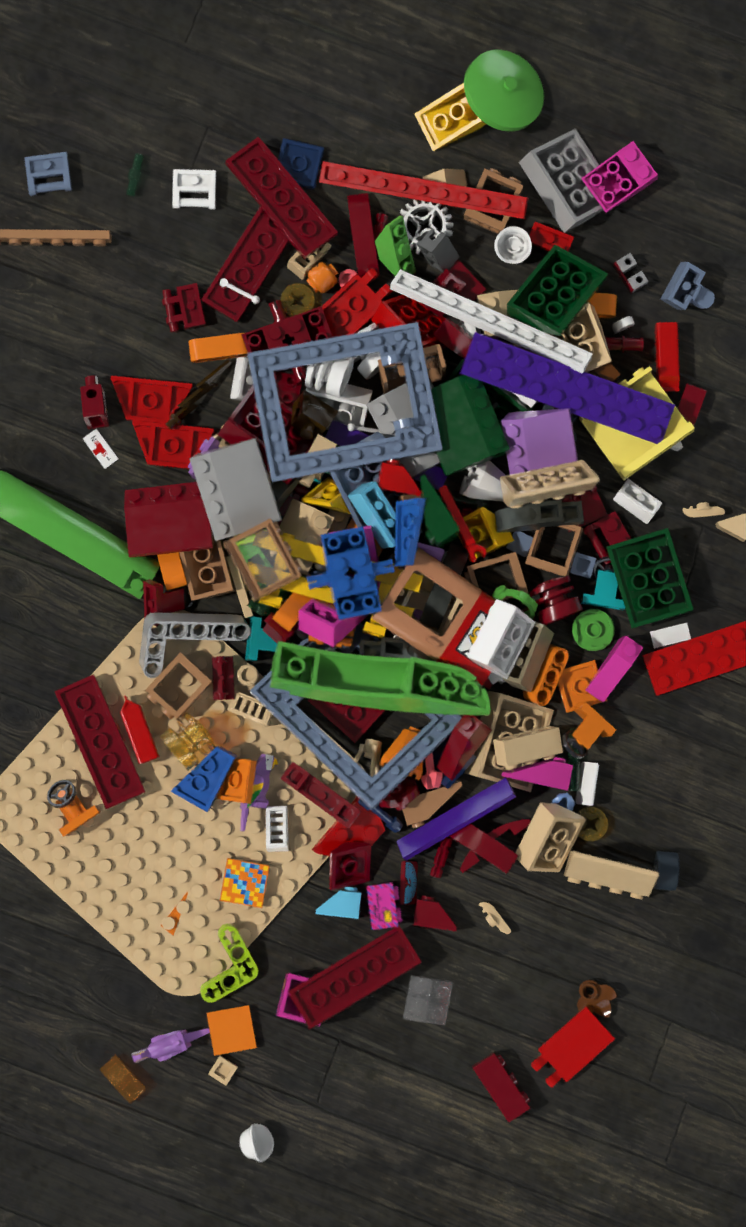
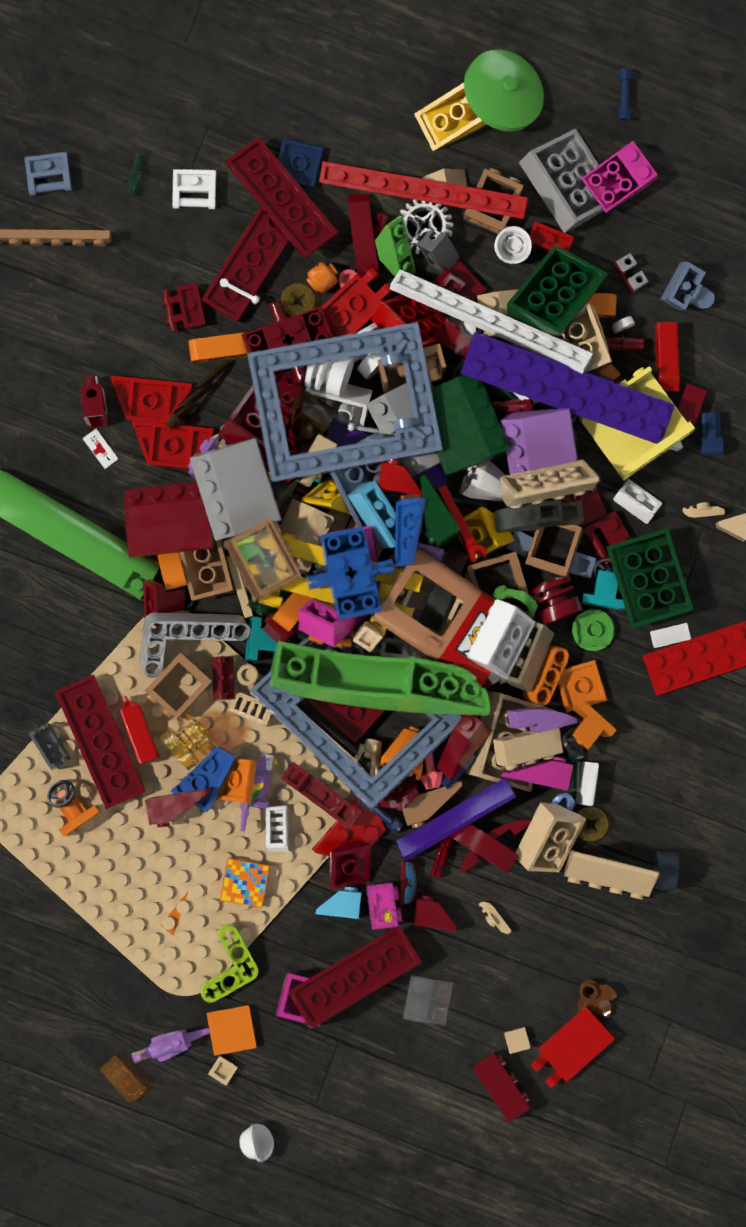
white slope [230,357,253,401] -> none
tan slope [287,242,332,280] -> none
dark pink slope [585,636,643,703] -> none
none -> dark grey hinge [28,723,71,770]
none -> dark red slope [145,787,212,828]
none -> tan tile [353,622,383,652]
none -> dark red axle [492,399,534,414]
none -> tan tile [504,1027,530,1054]
none -> medium lavender slope [507,708,577,732]
none -> dark blue bar [618,68,633,121]
none -> dark blue piece [700,413,723,455]

